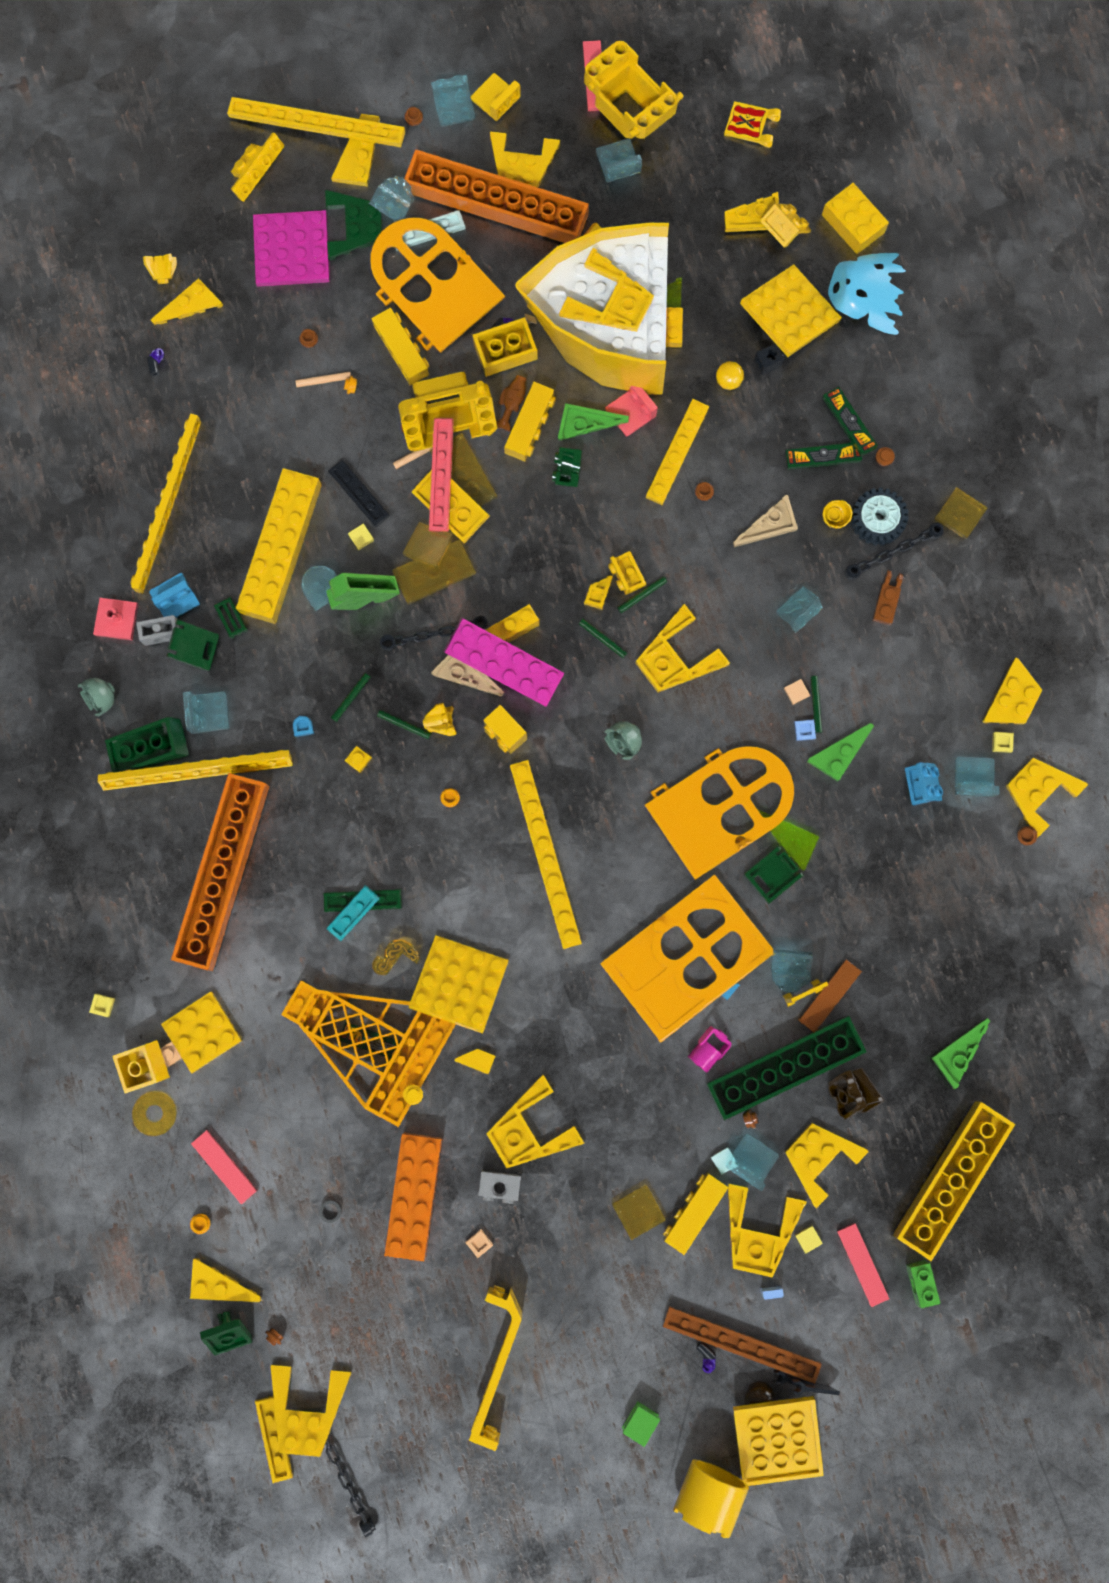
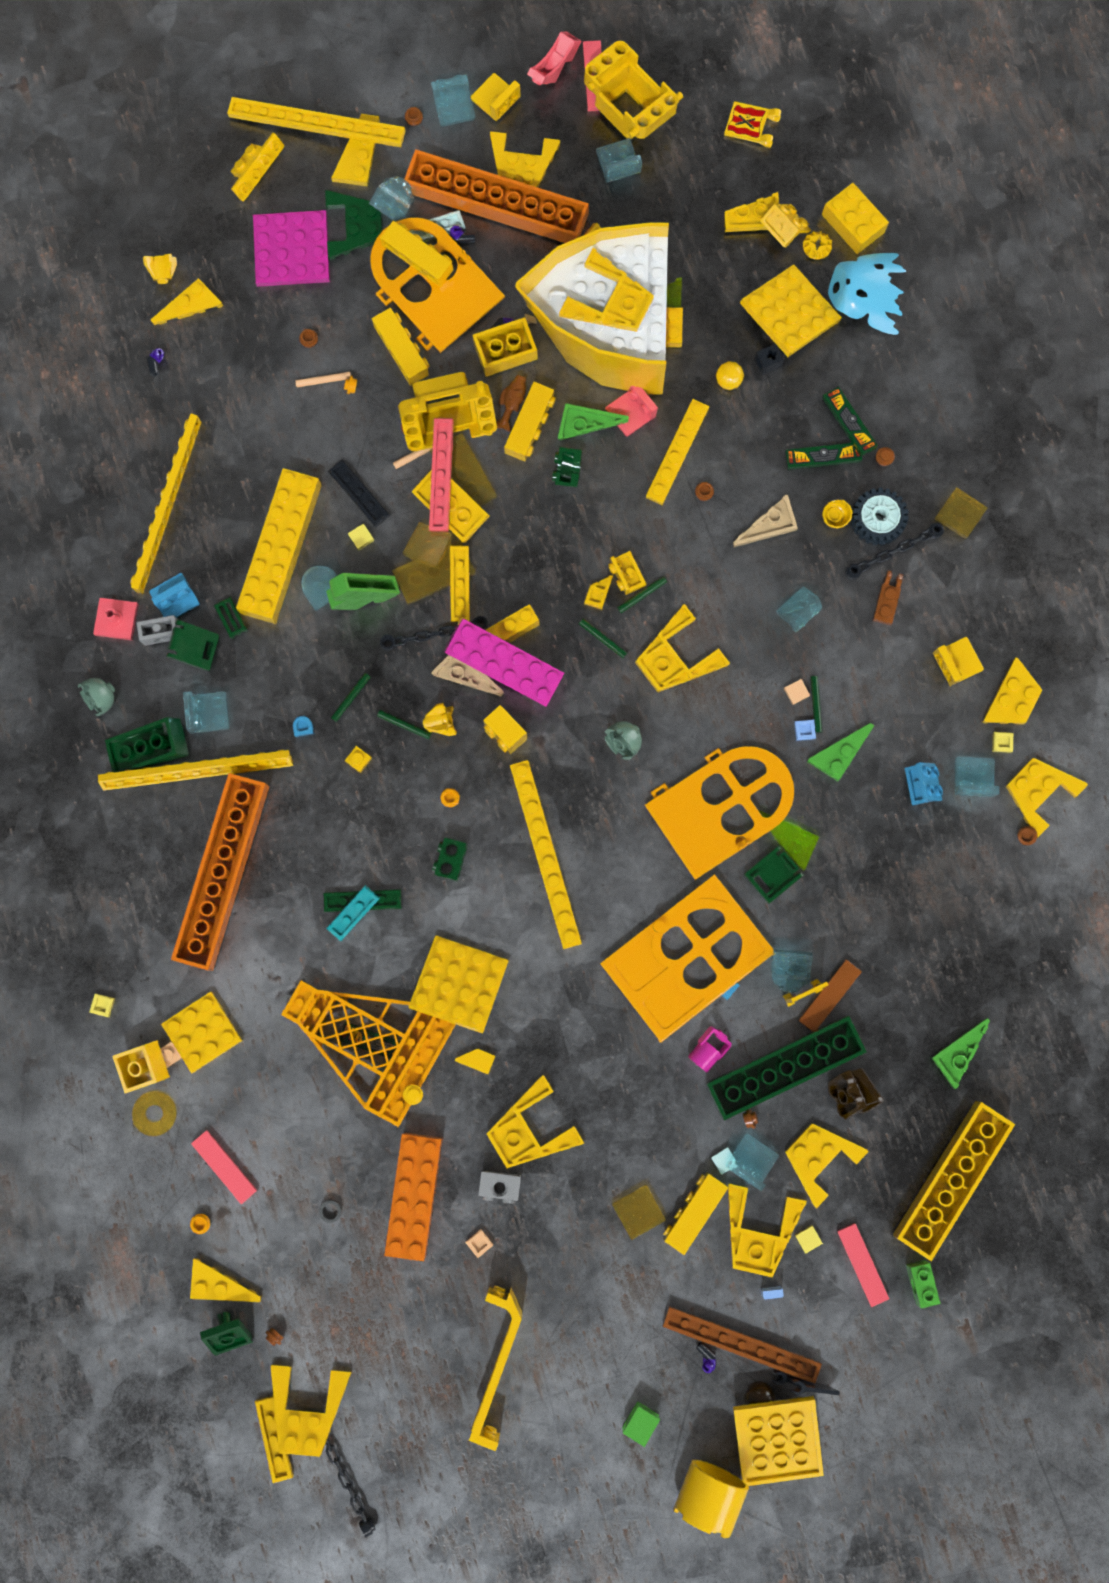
clear yellow animal [372,939,420,975] -> none
none -> yellow brick [380,220,453,287]
none -> dark green brick [432,837,468,882]
none -> arm [450,225,475,243]
none -> yellow tile [450,546,470,622]
none -> coral arch [527,31,582,85]
none -> yellow gear [803,231,832,260]
none -> yellow bracket [933,637,984,686]

